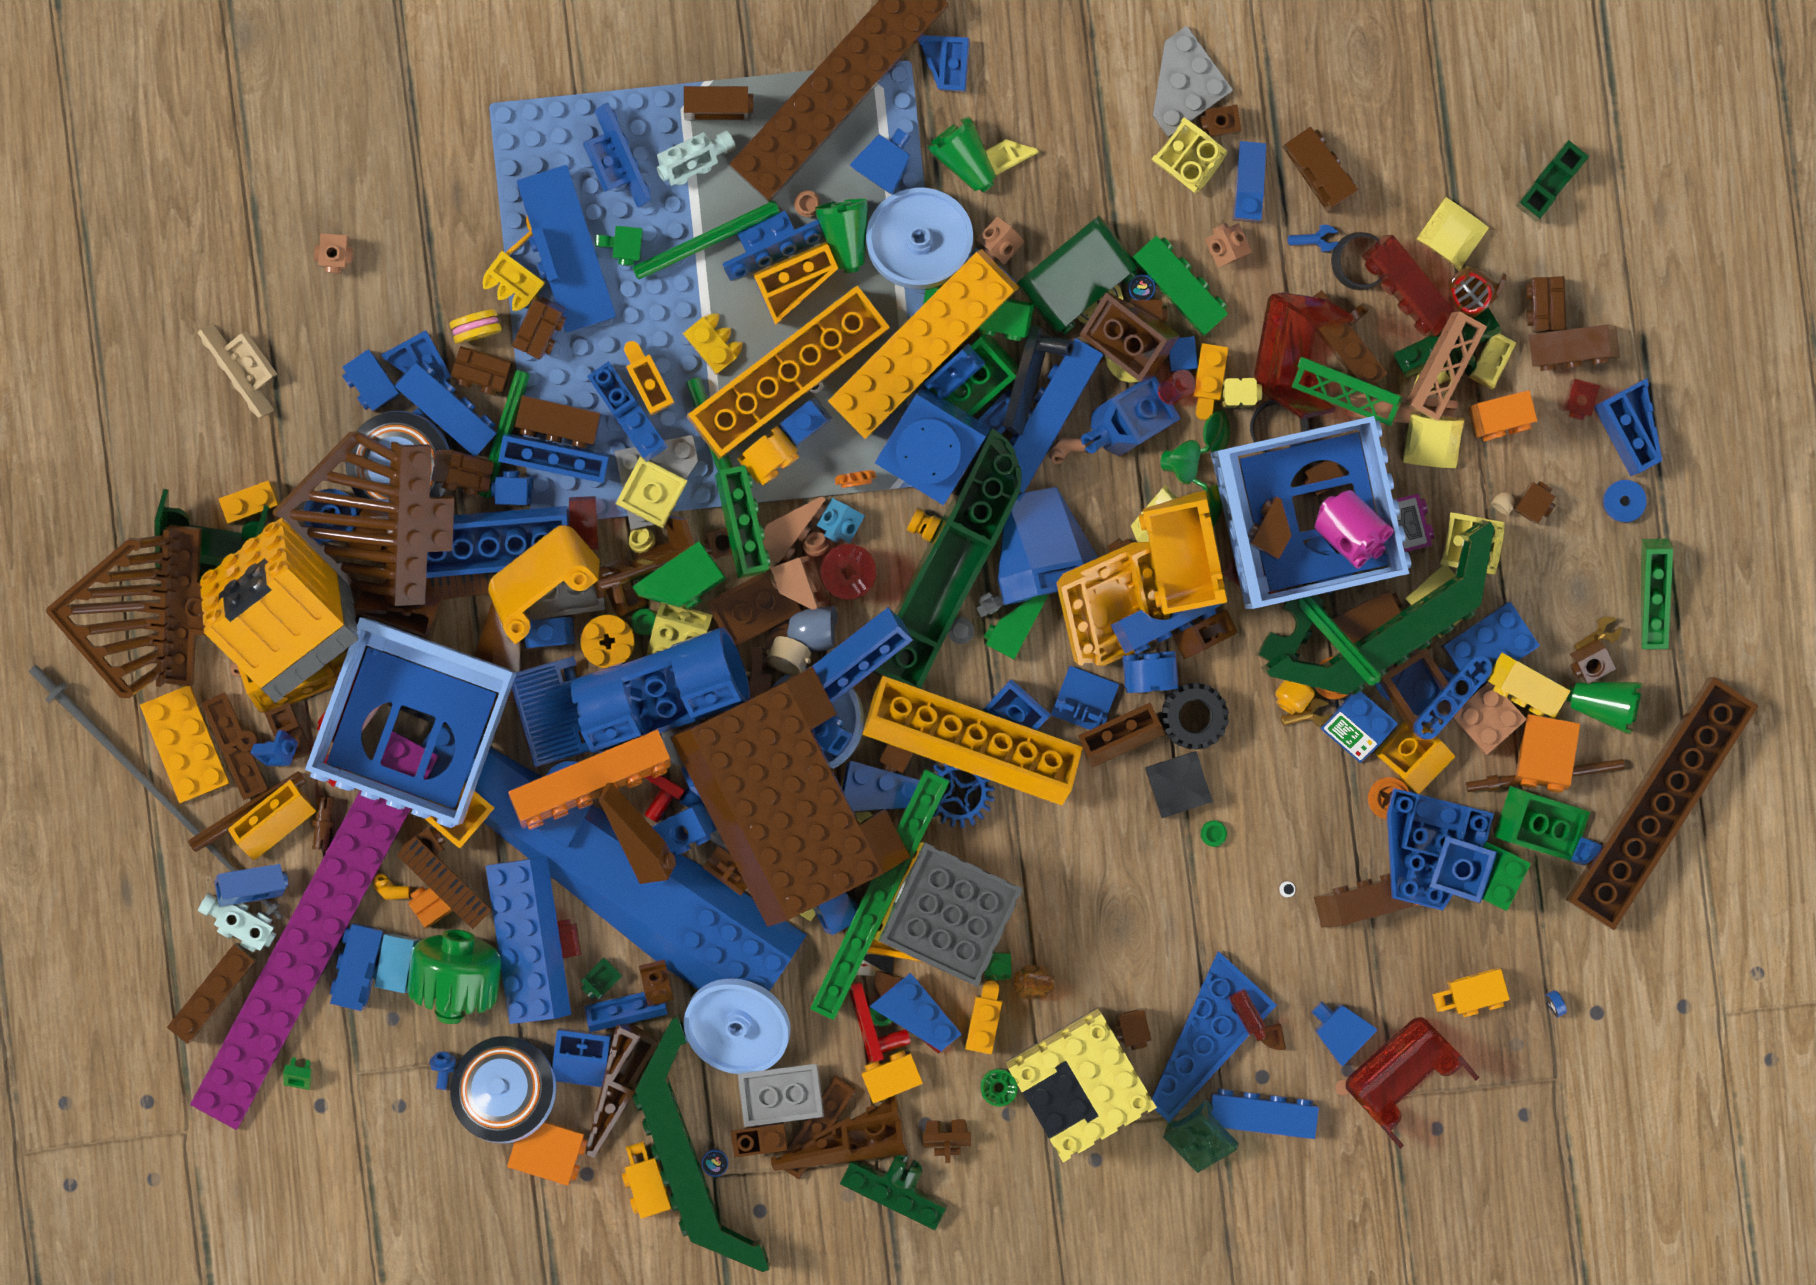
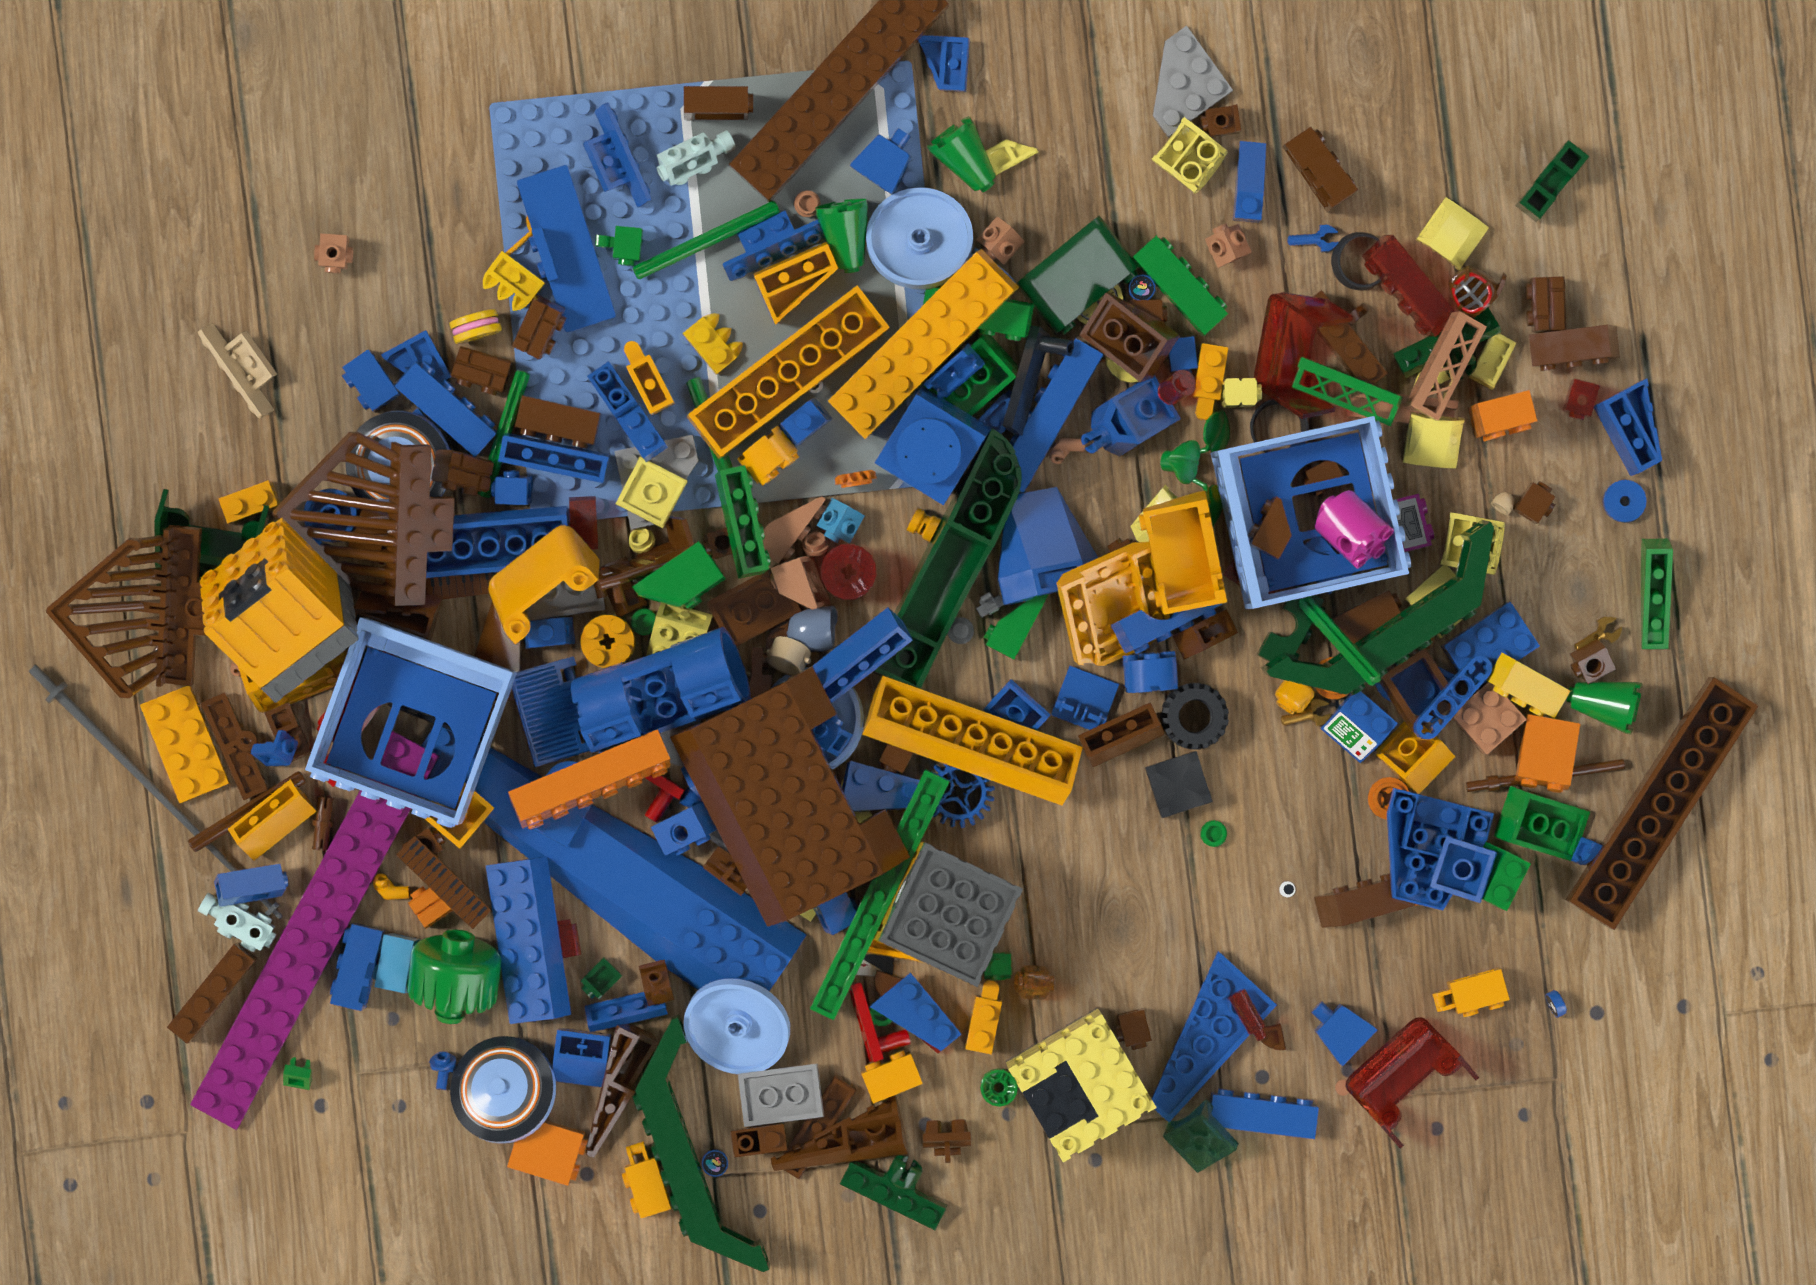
reddish brown wedge [599,782,676,884] -> none

